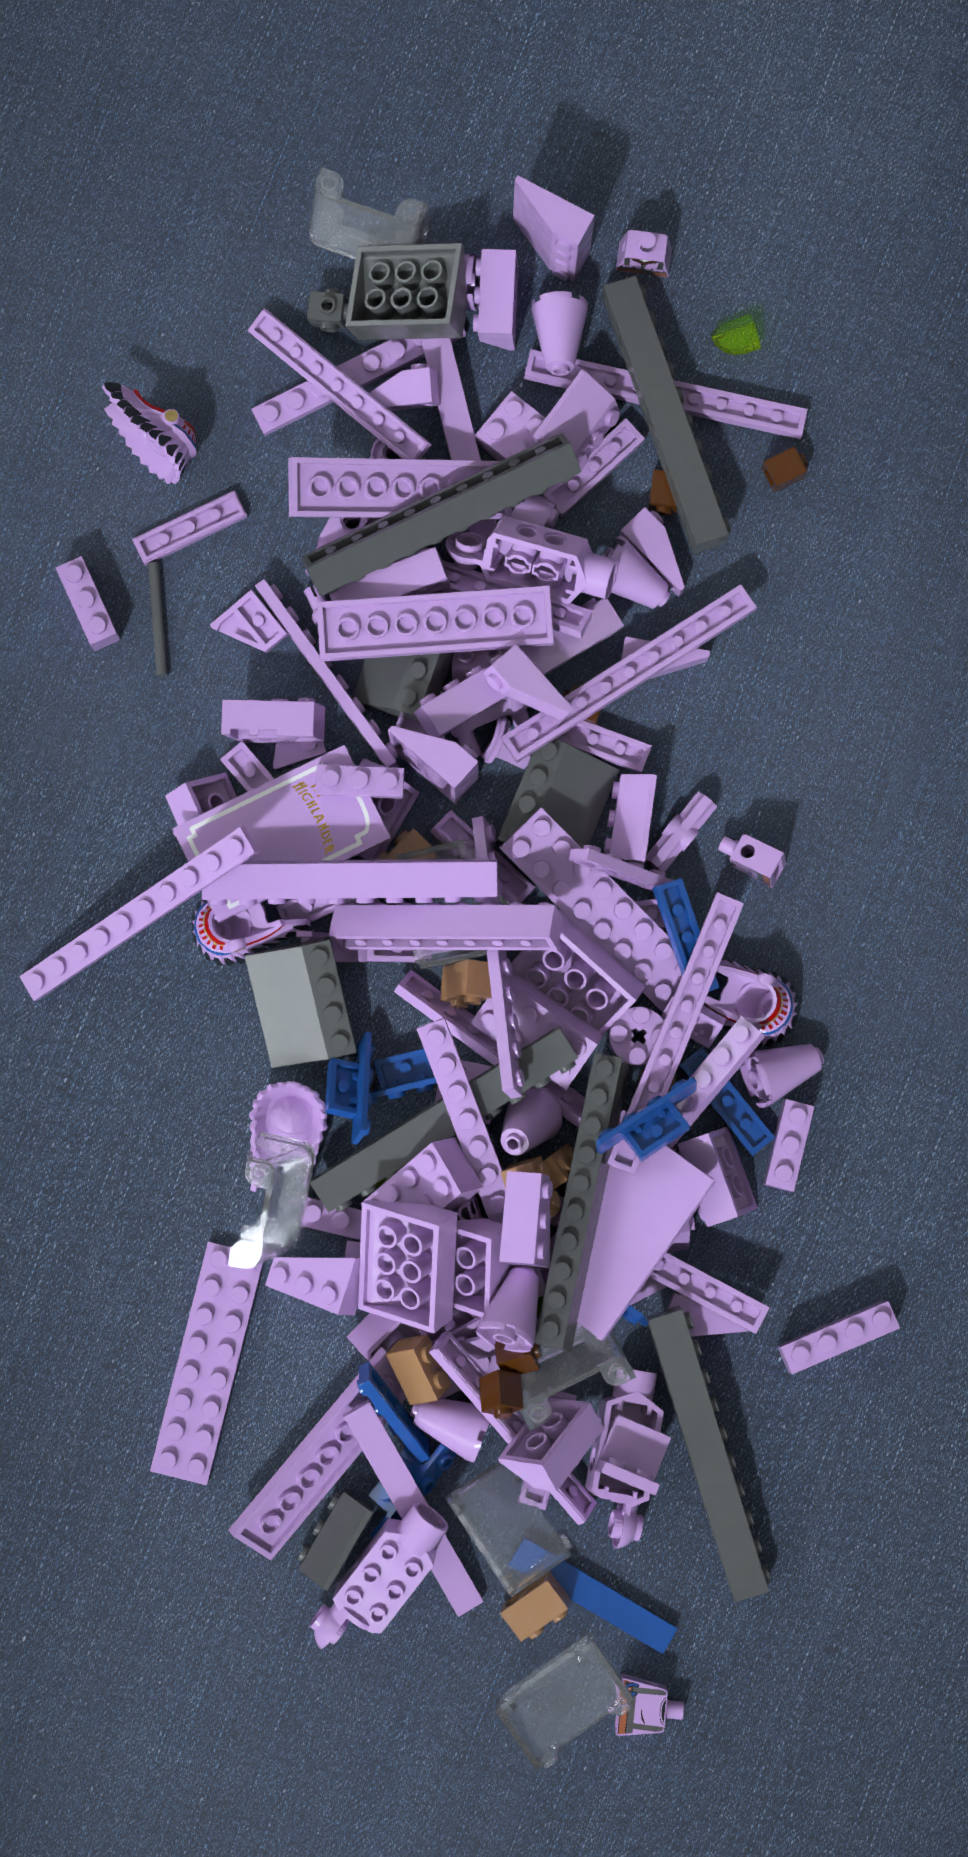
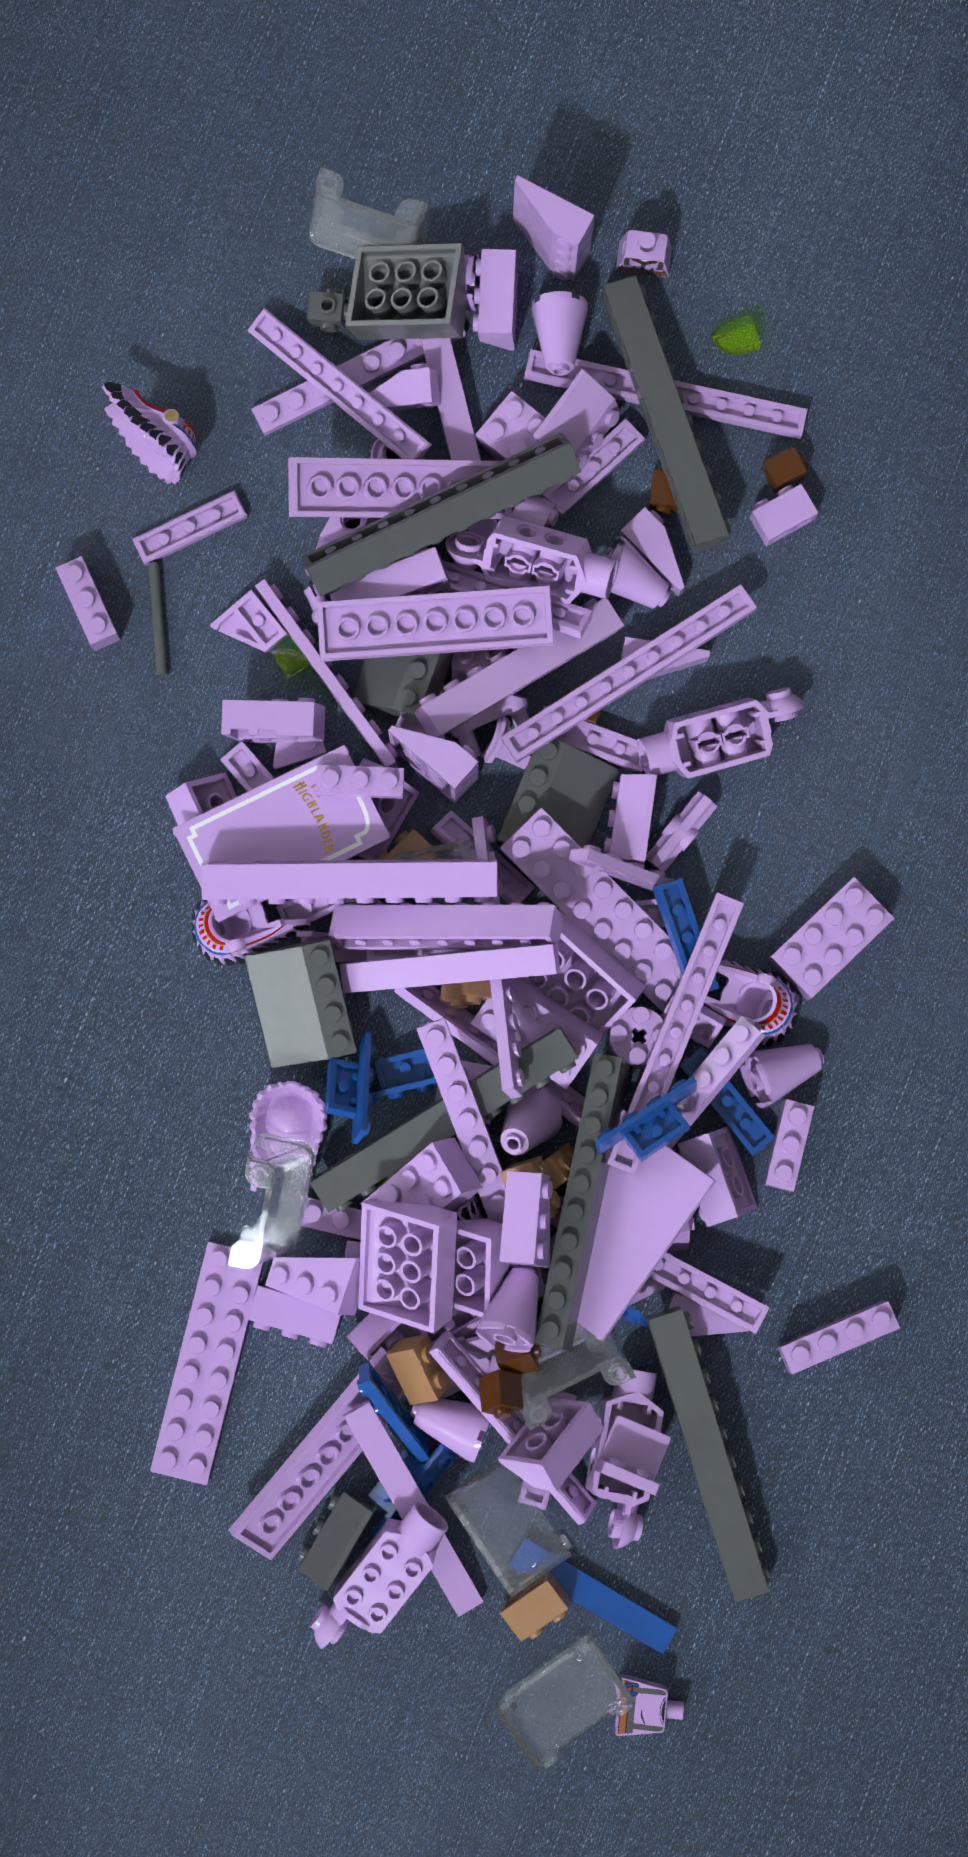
lavender plate [19,826,260,1001] -> none
lavender slope [483,644,574,720] -> none
lavender torso [718,834,786,889] -> none
none -> lavender brick [248,1285,342,1348]
none -> clear neon green brick [270,649,310,679]
none -> lavender tile [340,943,560,993]
none -> lavender brick [637,687,806,779]
none -> lavender brick [749,484,818,547]
none -> lavender brick [768,877,895,1001]

